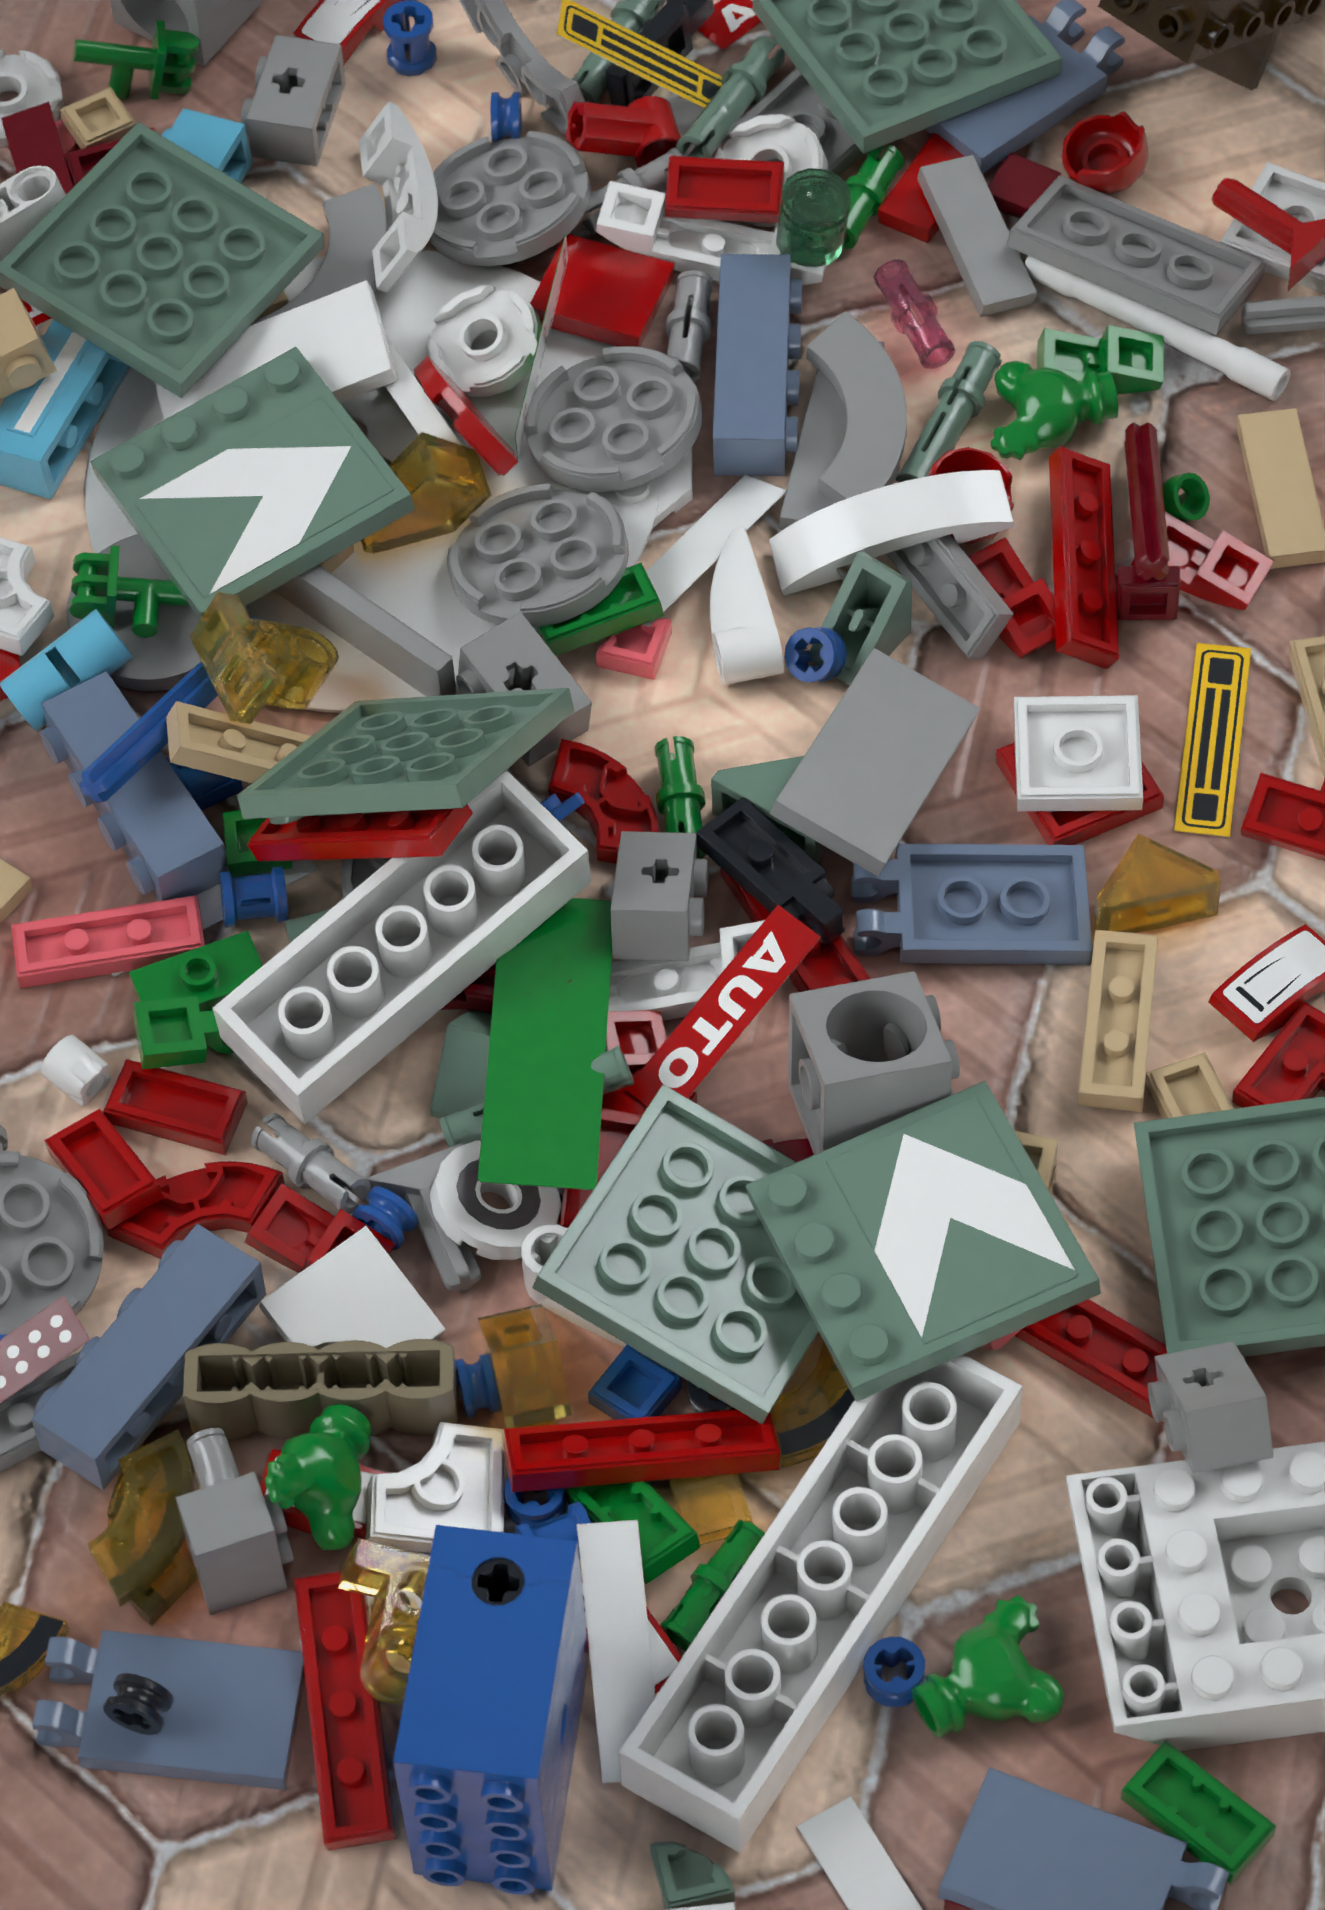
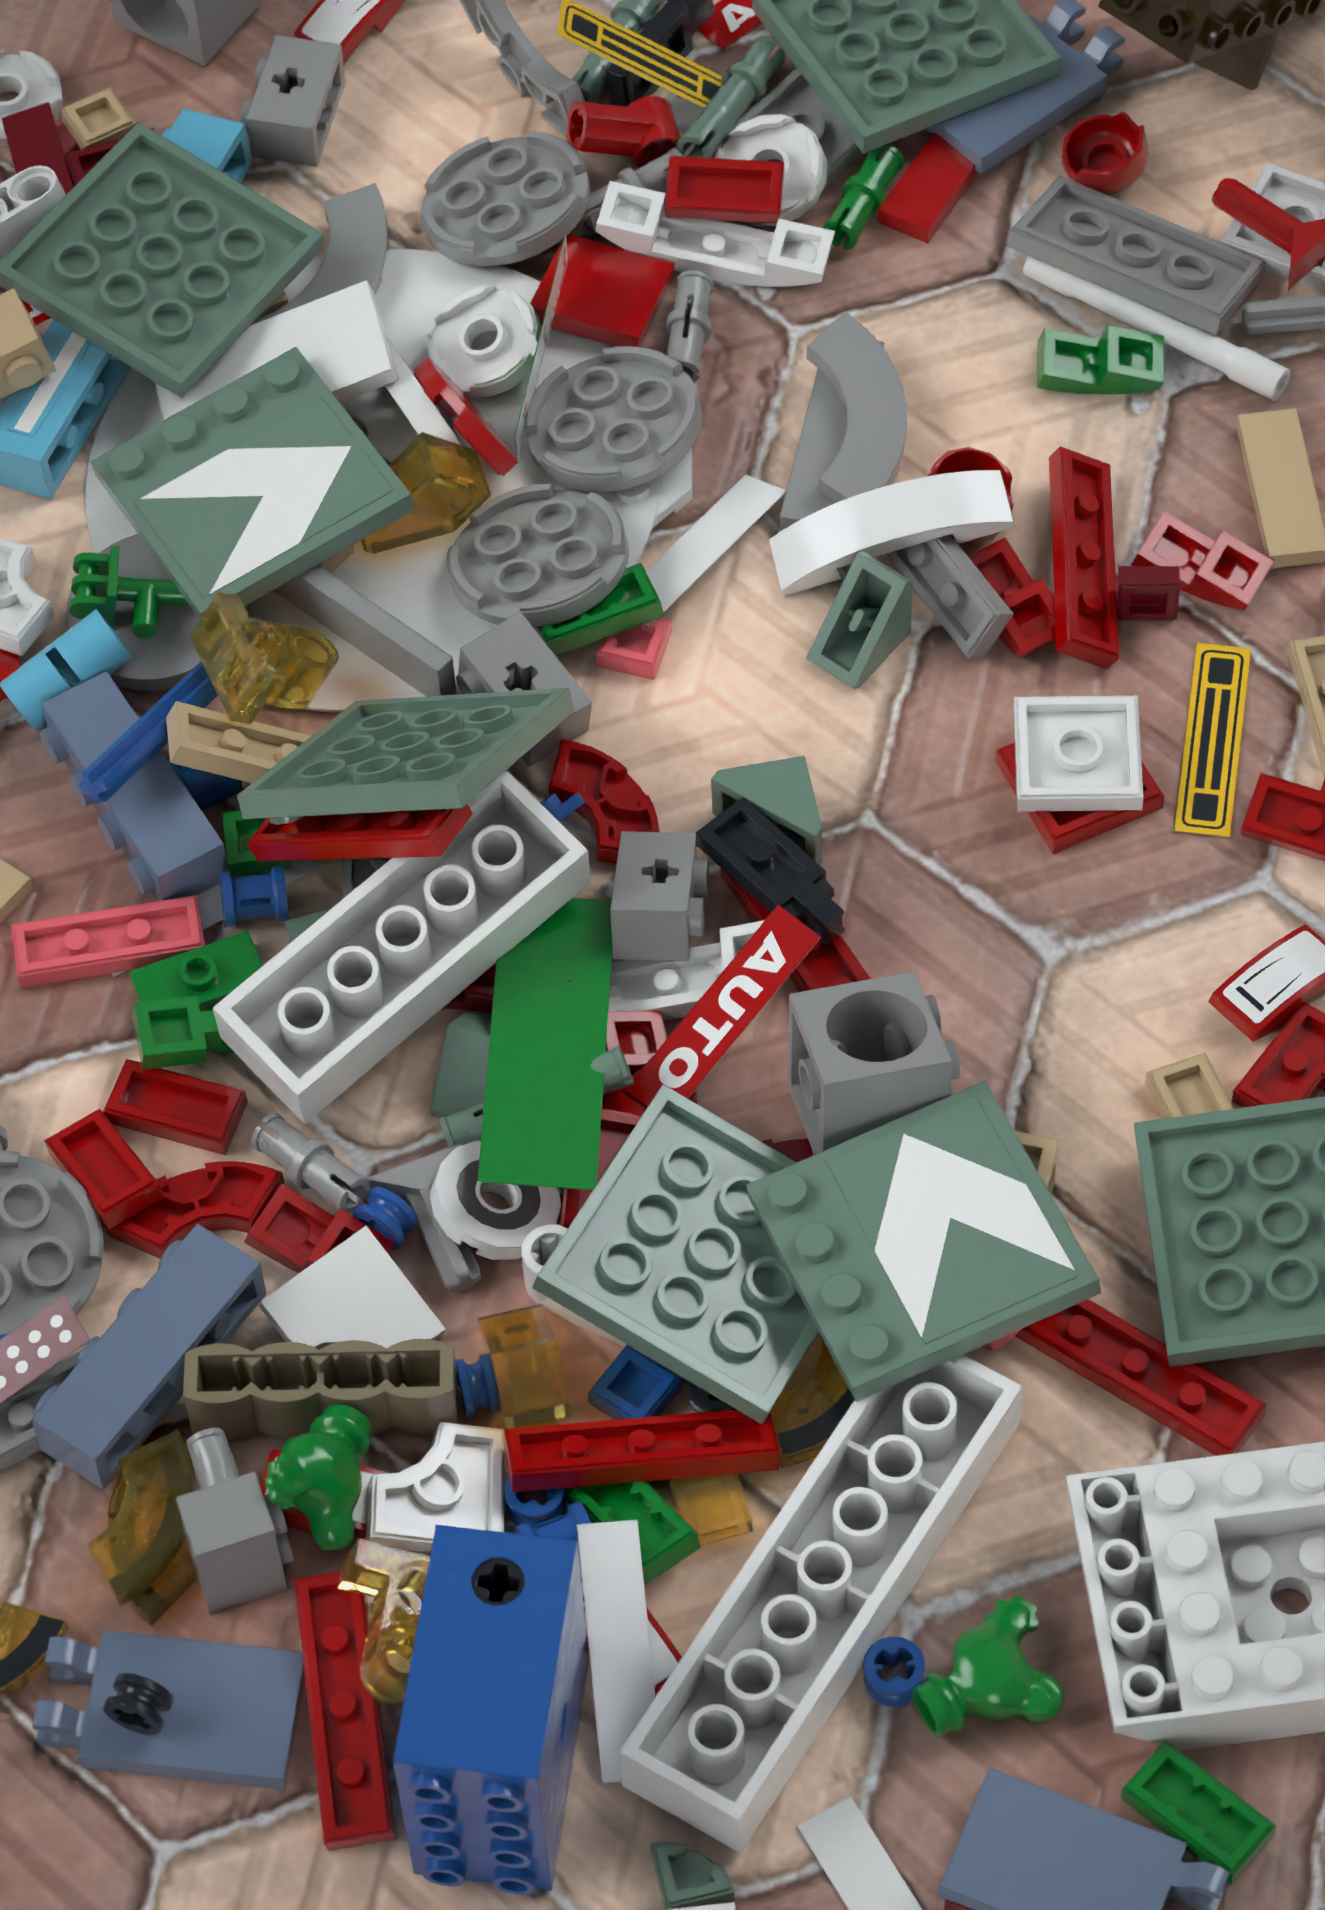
white hose [41,1035,111,1106] -> none
green arm [73,20,199,100] -> none
white slope [359,101,438,293] -> none
blue bush [383,0,437,76] -> none
blue bush [490,92,522,142] -> none
green pin [655,736,706,859] -> none
green pin [660,1519,765,1651] -> none
white piece [710,526,784,685] -> none
sand blue brick [713,254,802,476] -> none
light grey tile [769,648,981,877] -> none
clear green piece [776,168,851,267] -> none
blue bush [784,627,847,682] -> none
sand blue tile [851,843,1092,965] -> none
clear pink pin [874,259,955,369] -> none
sand green pin [896,341,1002,483] -> none
light grey tile [917,155,1037,317] -> none
dark red tile [988,153,1061,219] -> none
green animal [990,361,1118,460] -> none
tan plate [1078,930,1159,1112] -> none
clear yellow slope [1093,833,1221,935] -> none
dark red axle [1124,422,1170,581] -> none
light grey brick [1148,1341,1274,1474] -> none
green hinge [1162,473,1210,523] -> none

